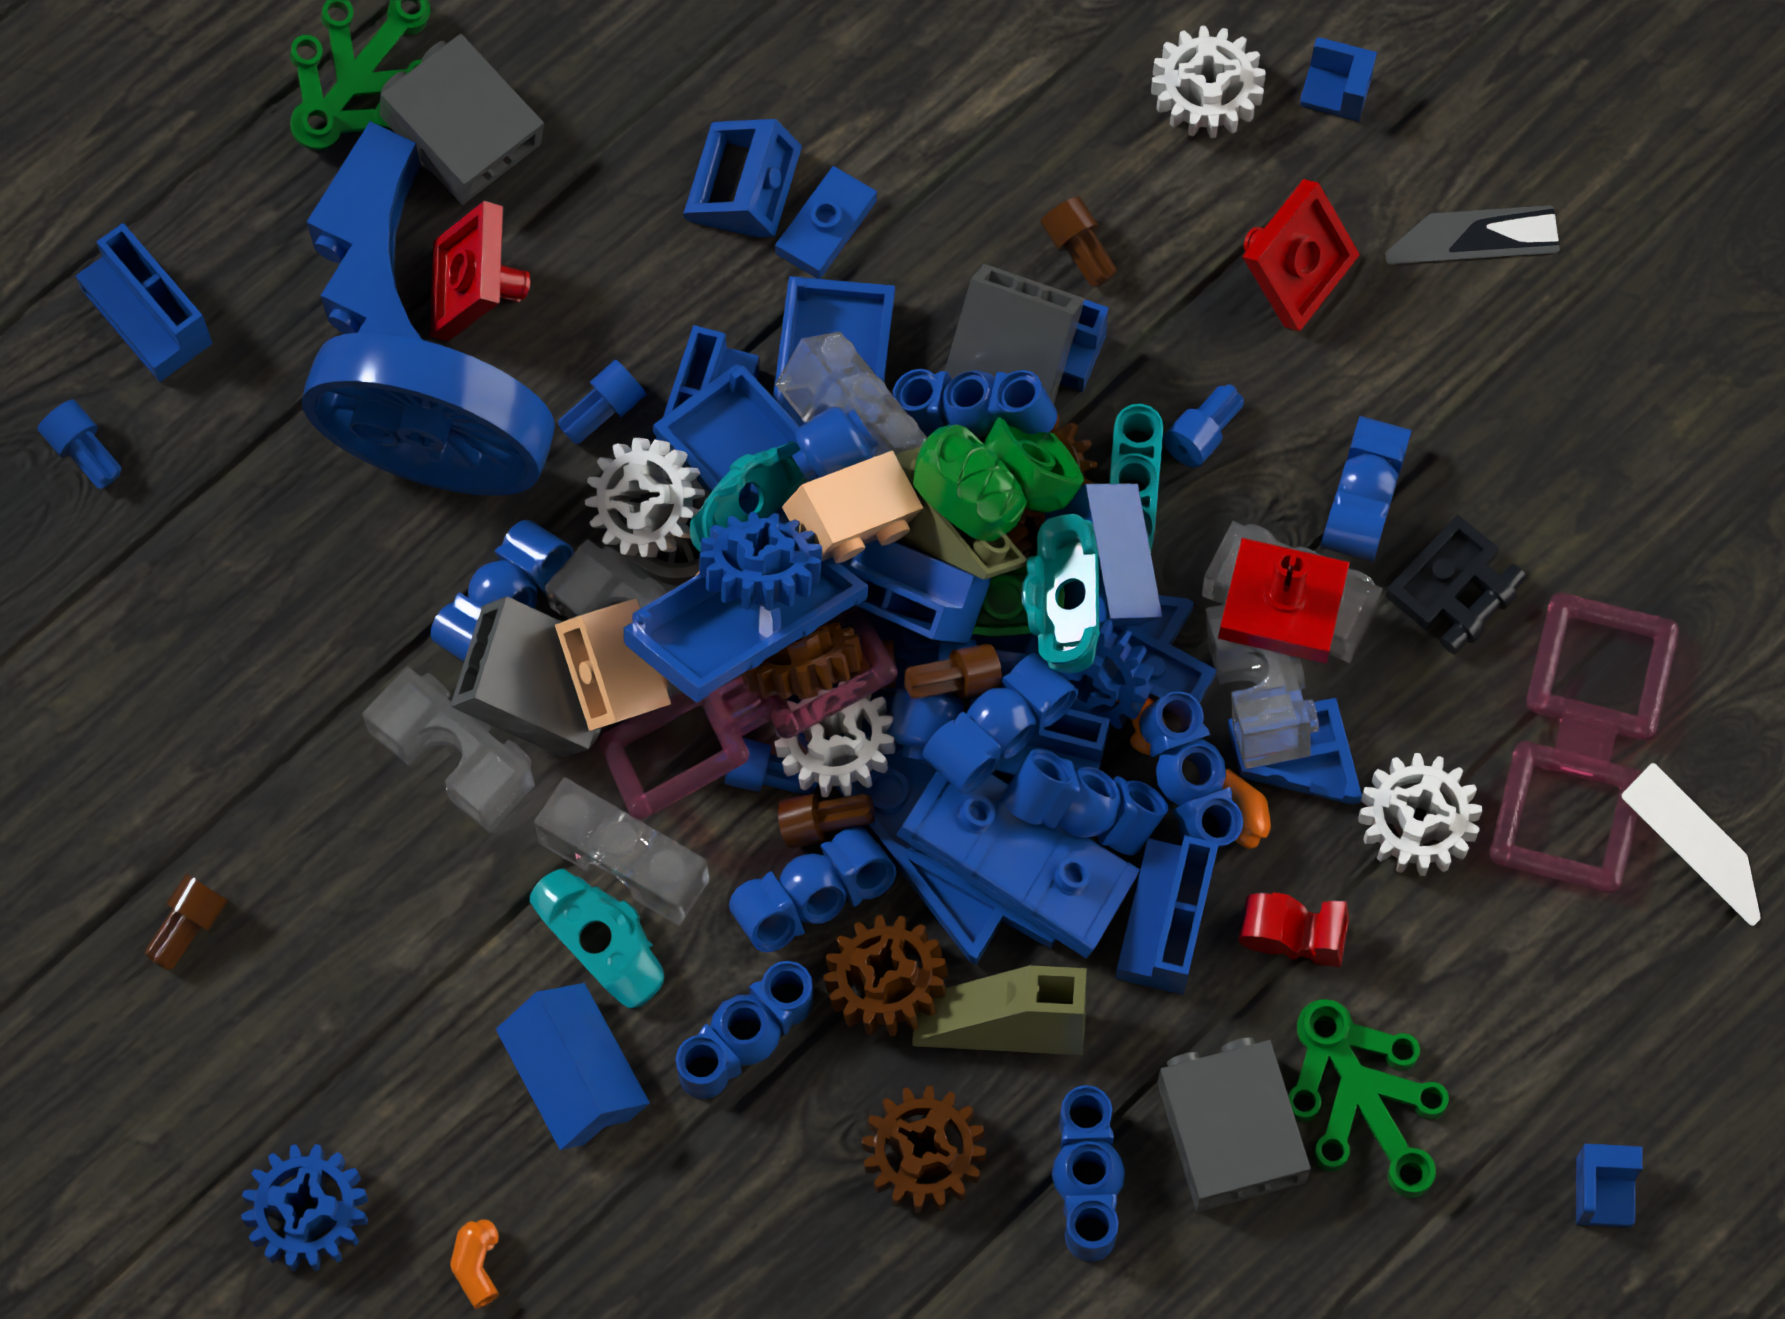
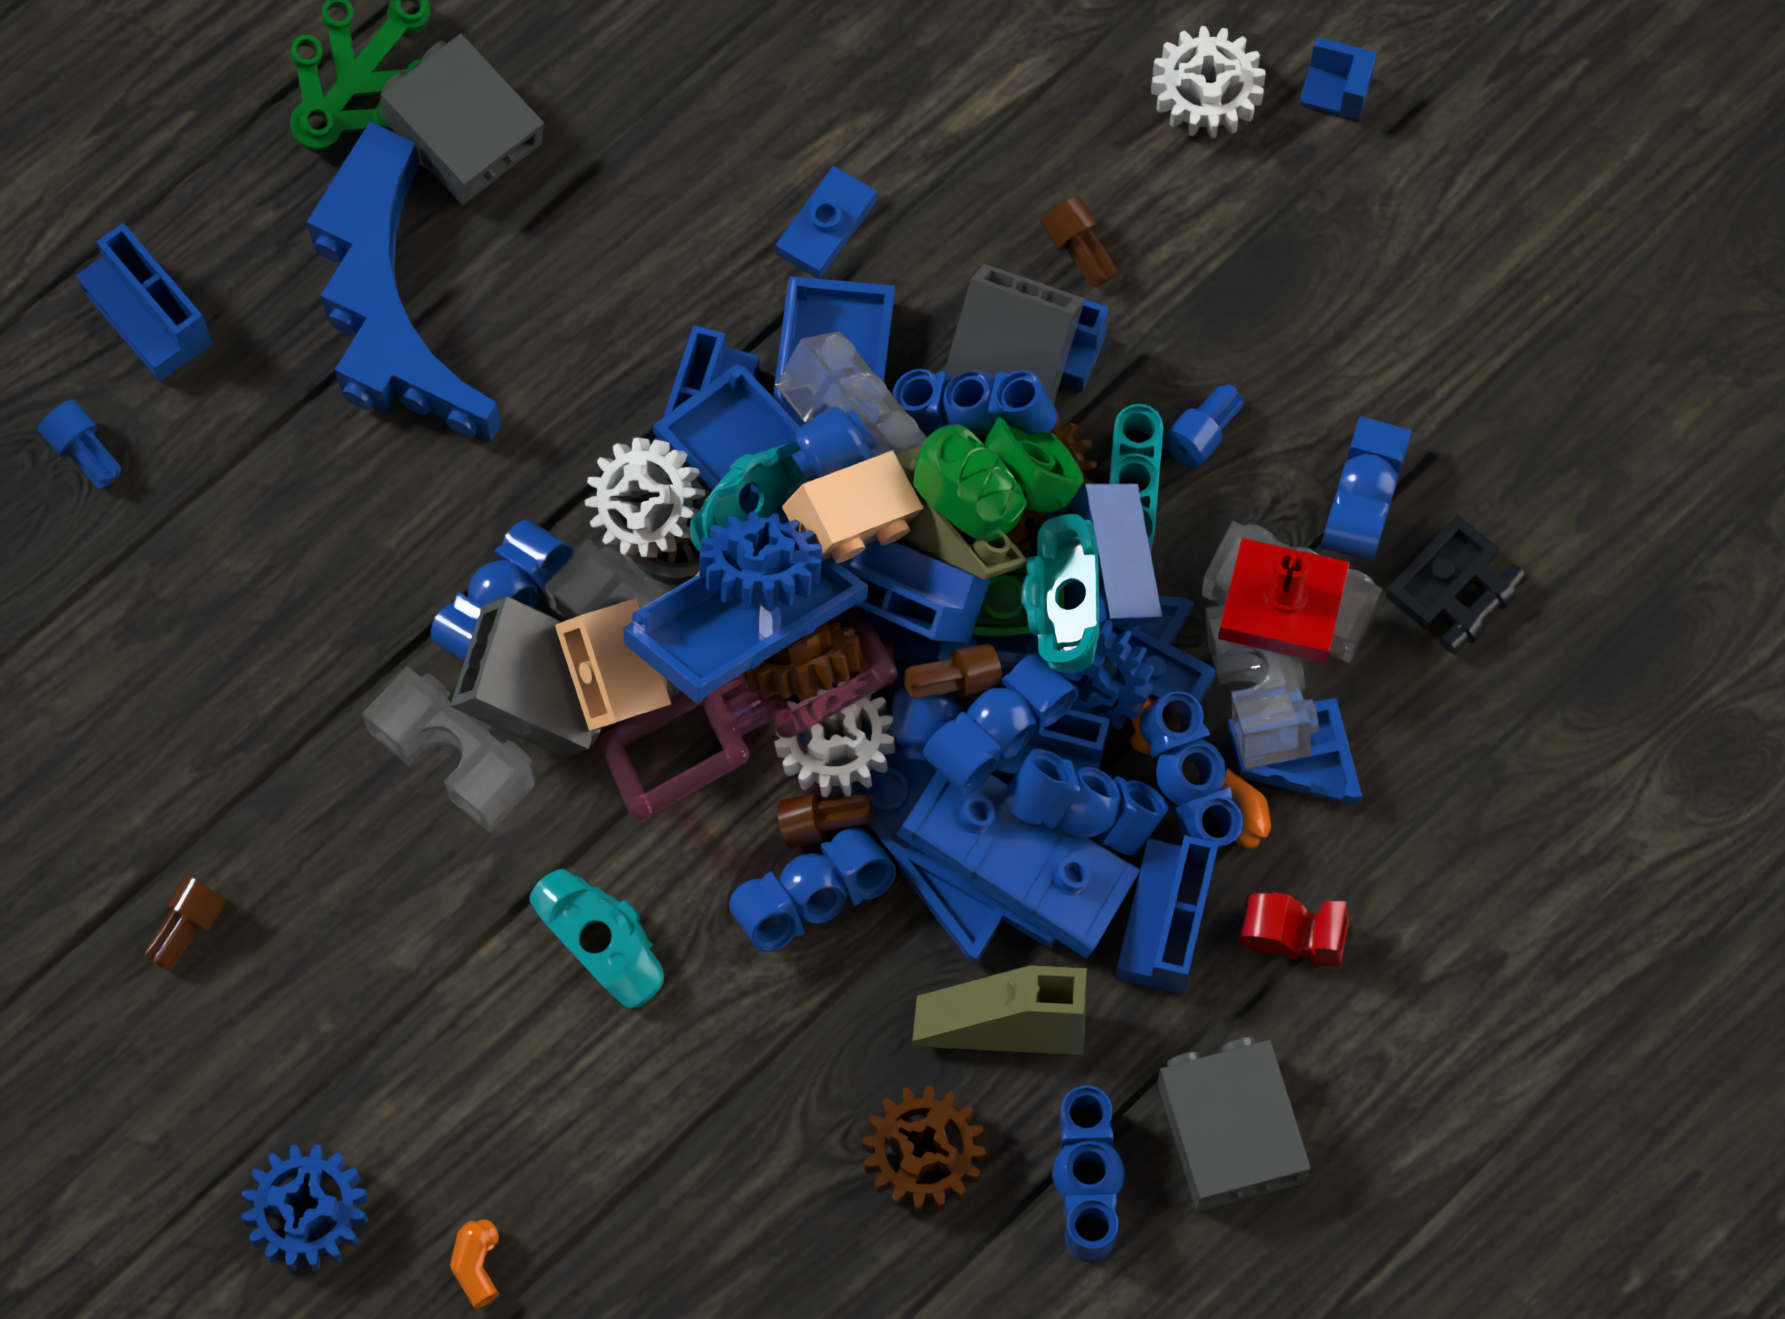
blue piece [302,332,555,496] -> none
red tile [429,201,531,341] -> none
blue piece [496,983,650,1150] -> none
clear arch [534,777,709,926] -> none
blue piece [558,359,647,444] -> none
blue piece [676,961,814,1099] -> none
blue tile [683,119,802,238] -> none
blue piece [724,736,818,795] -> none
reddish brown gear [823,915,948,1037] -> none
red tile [1242,179,1360,332] -> none
green plant [1288,999,1449,1198] -> none
white gear [1358,753,1482,876] -> none
sticker [1386,205,1560,264] -> none
clear pink bar [1490,592,1679,893] -> none
blue panel [1576,1143,1643,1228] -> none
white sticker [1622,763,1761,926] -> none

